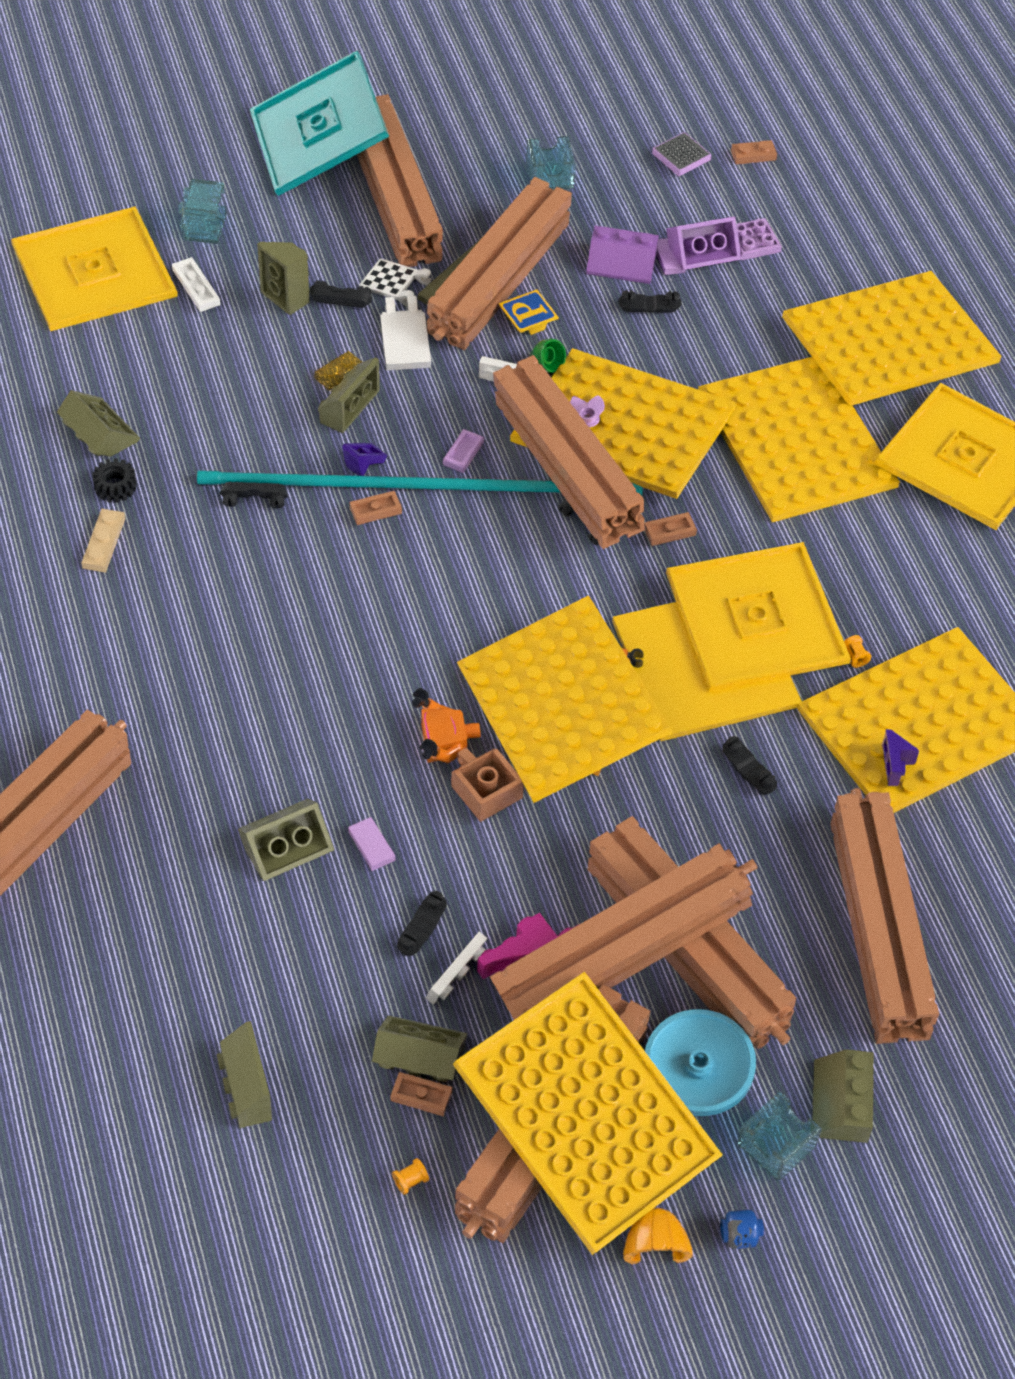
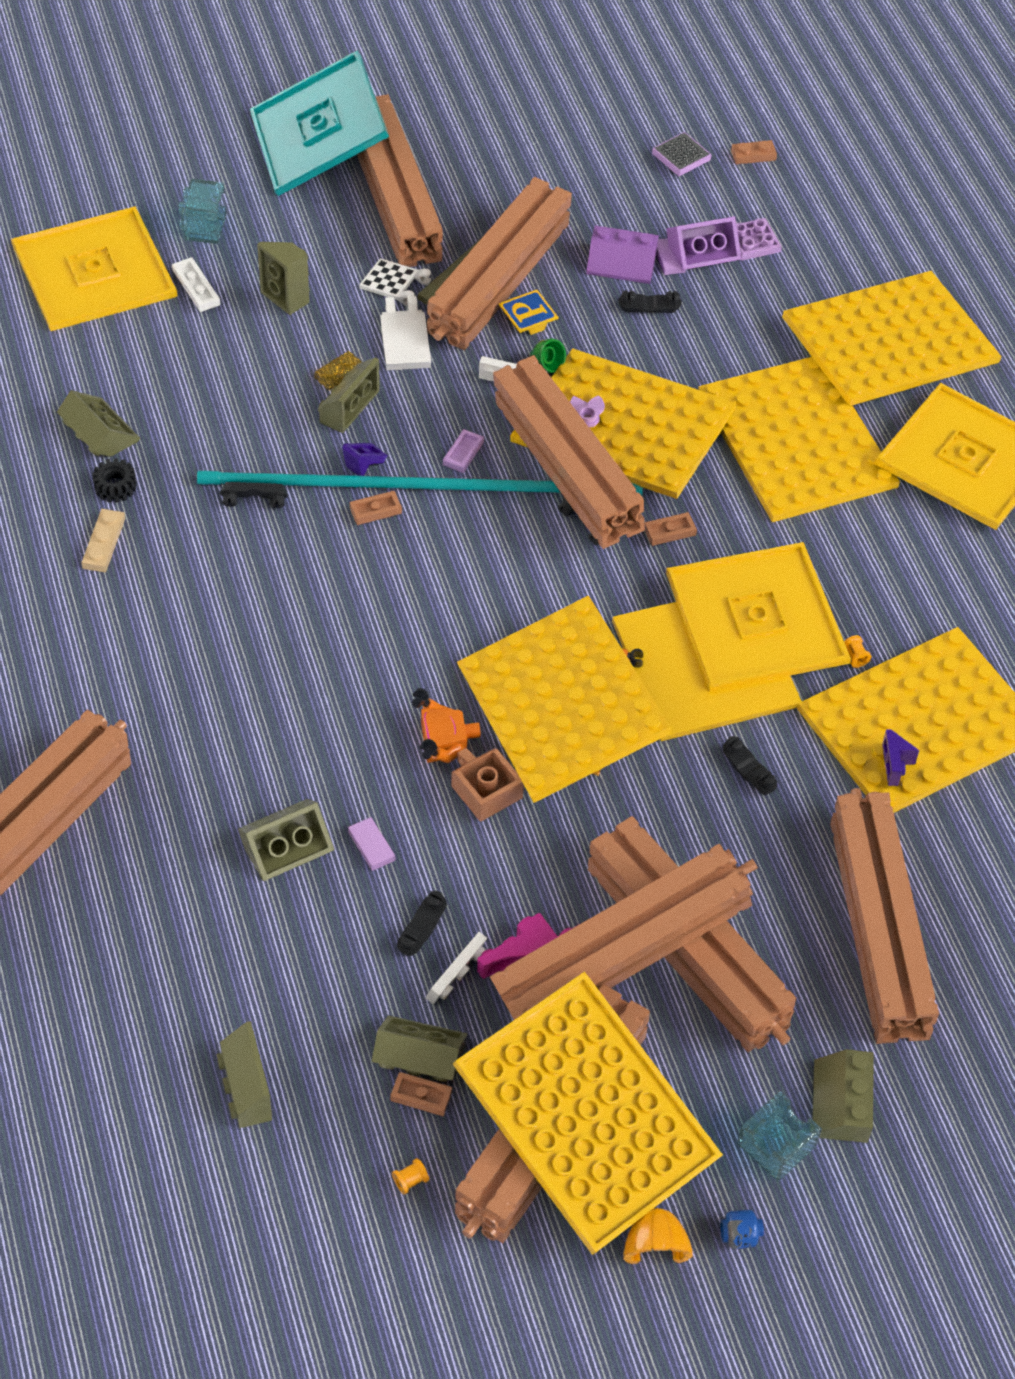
black piece [310,280,372,308] -> none
clear light blue piece [526,136,576,190] -> none
medium azure dish [645,1009,756,1116] -> none

